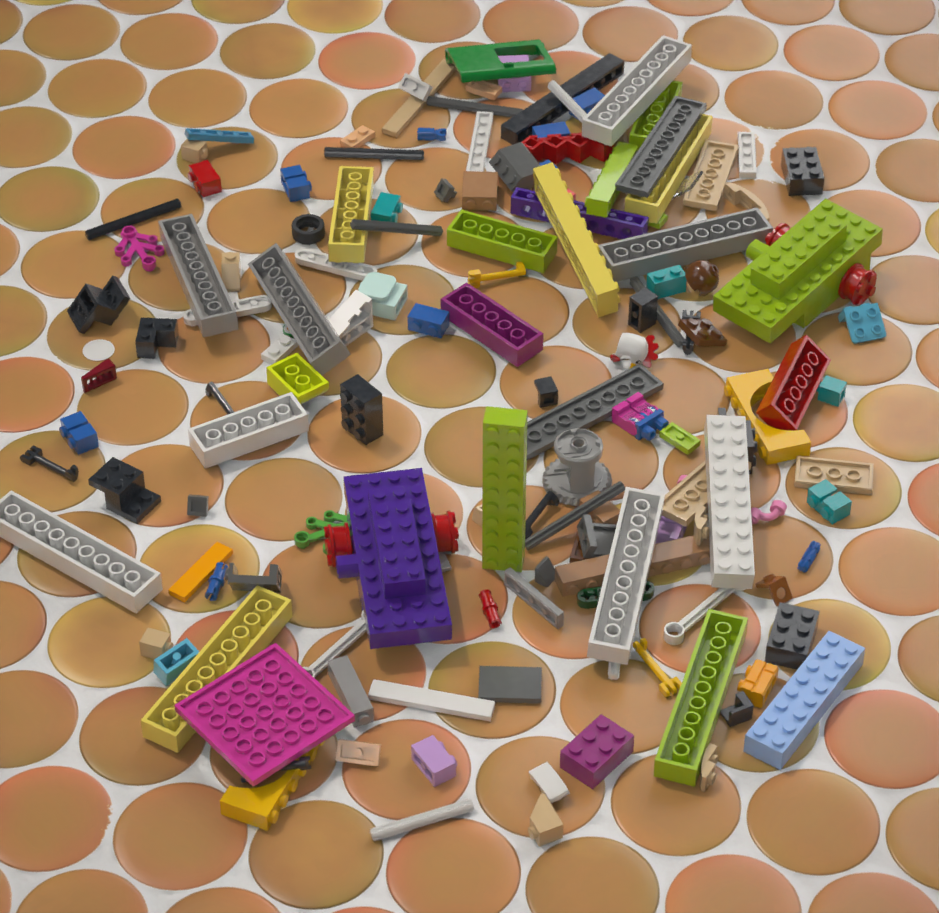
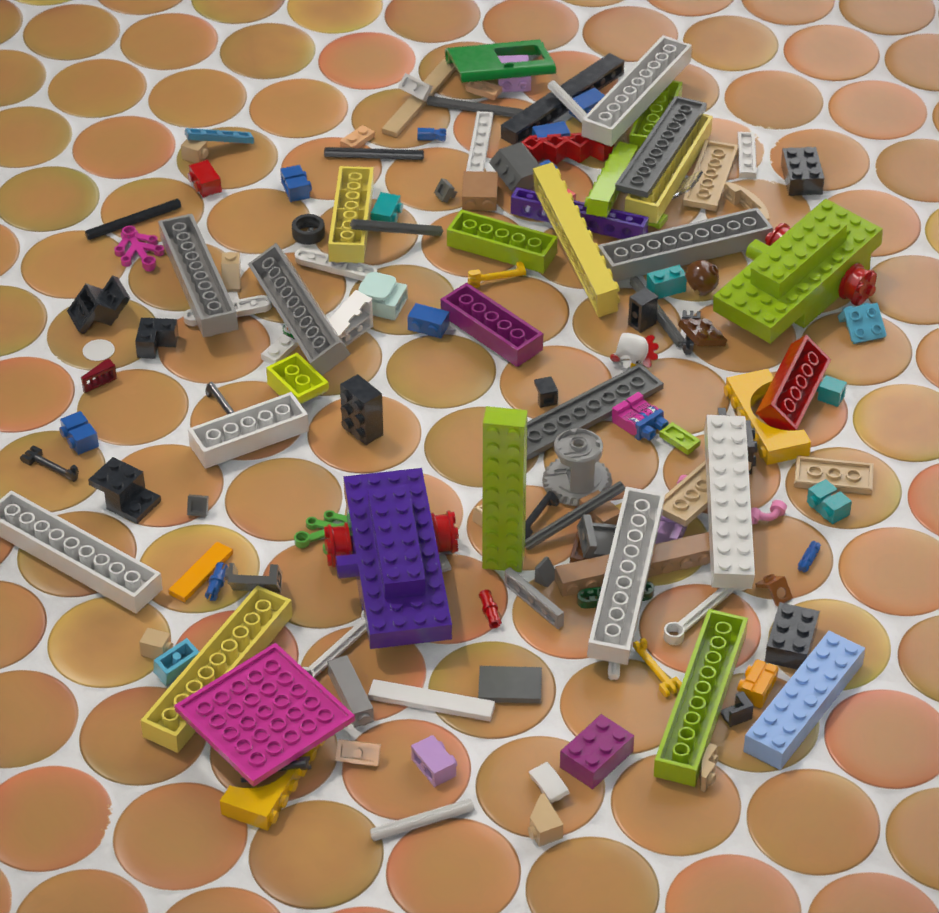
tan slope [694,505,709,545] -> none

